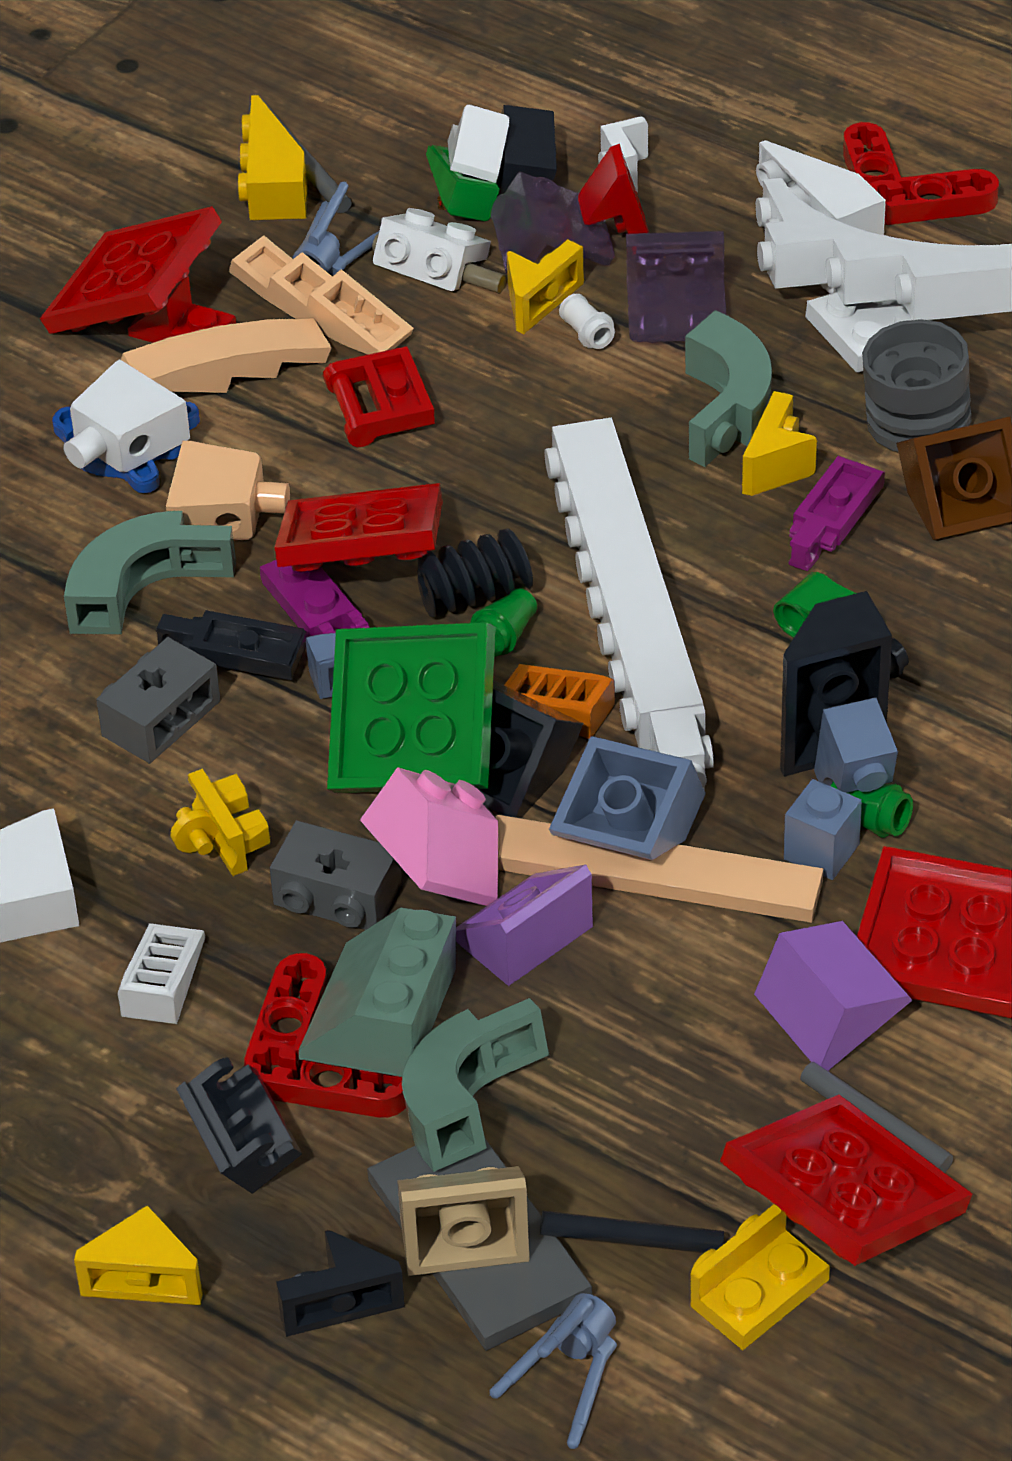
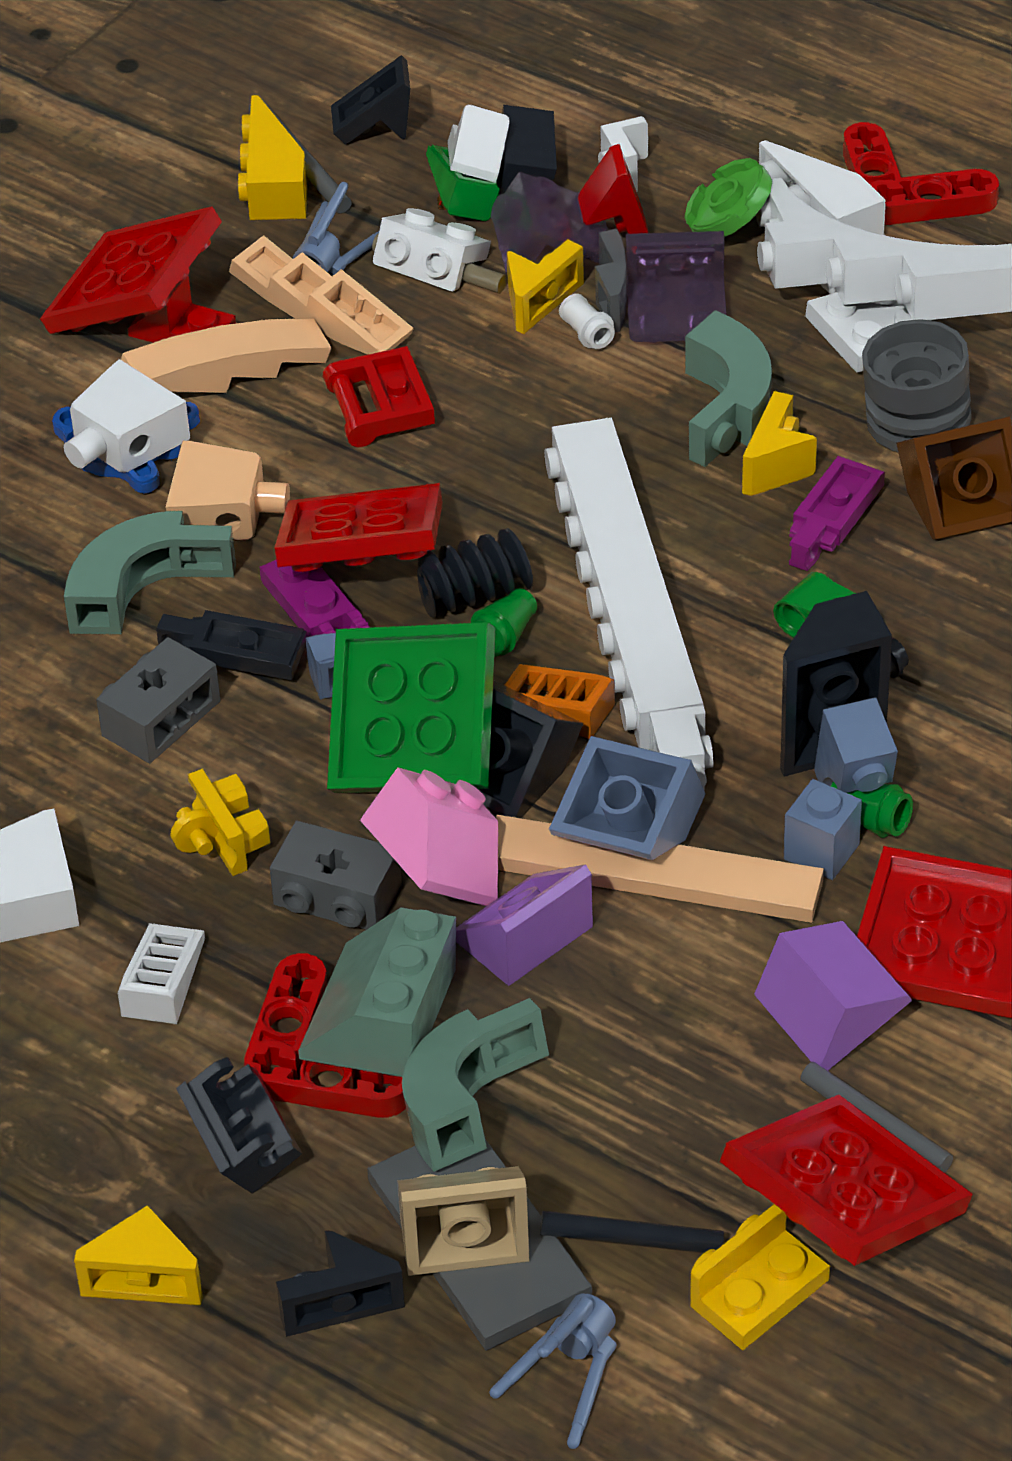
none -> black slope [331,55,411,145]
none -> dark grey slope [595,229,627,332]
none -> bright green tile [685,158,772,241]

